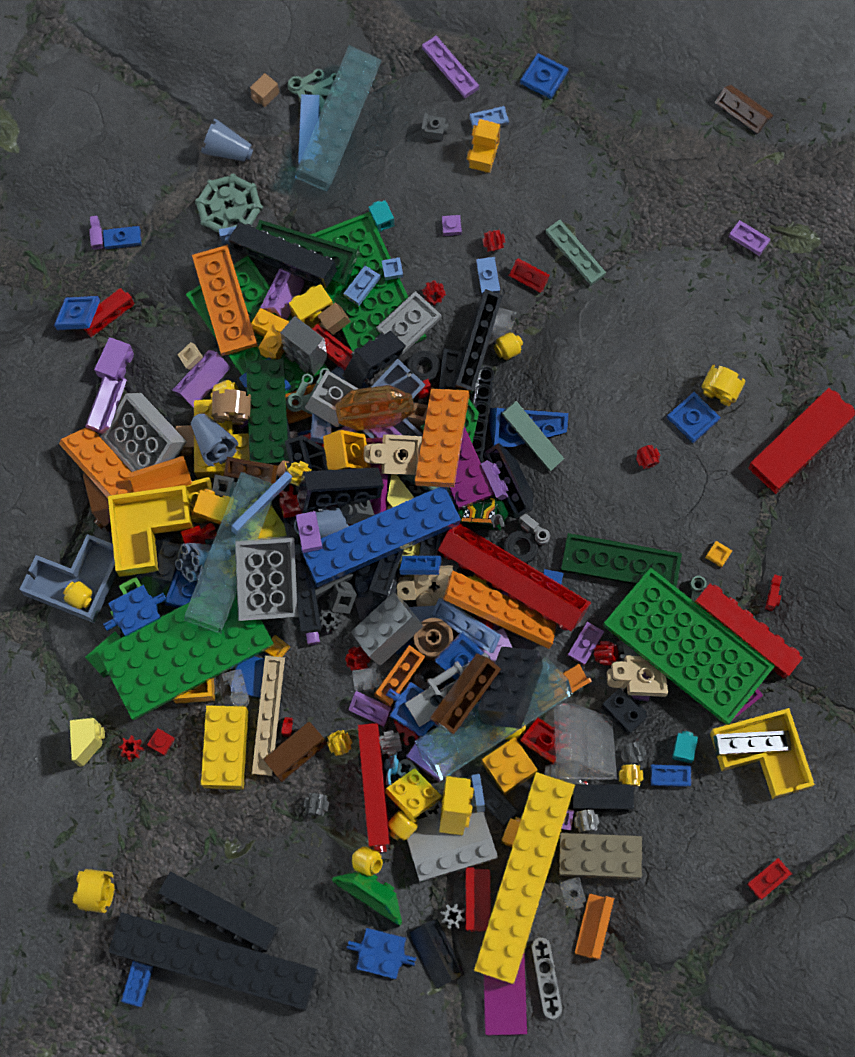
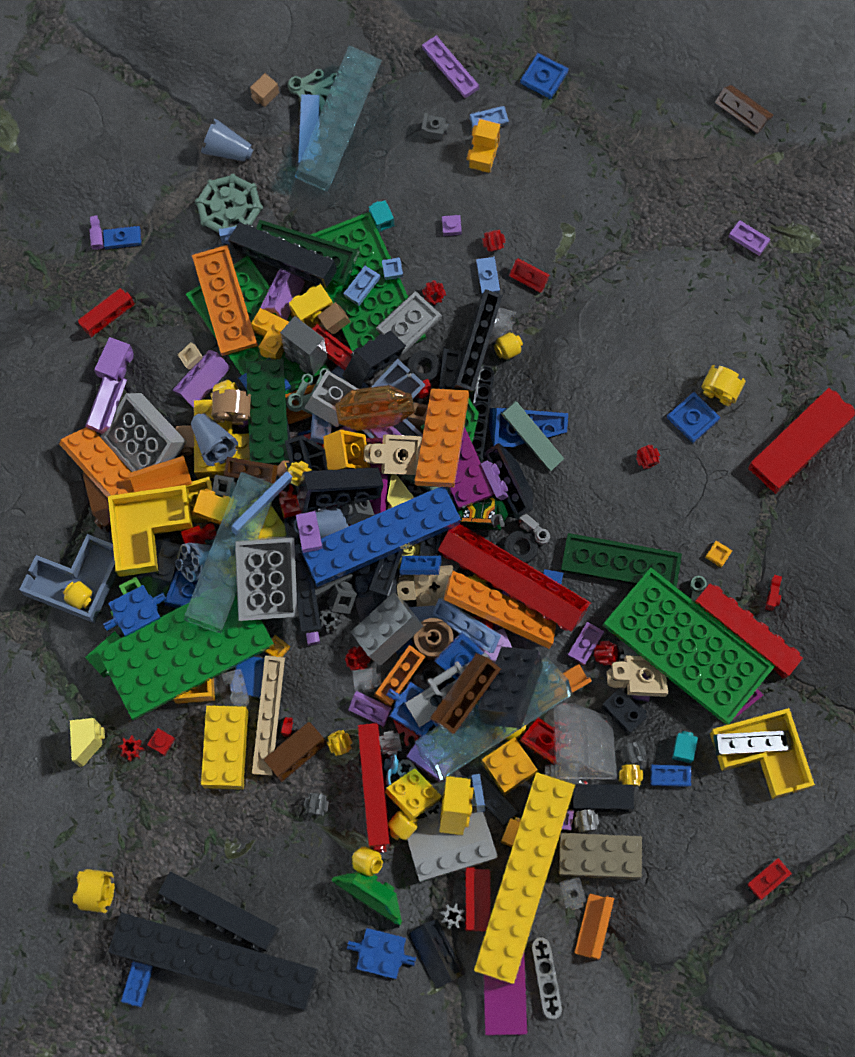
blue tile [54,296,100,330] -> none
sand green plate [545,220,606,286] -> none

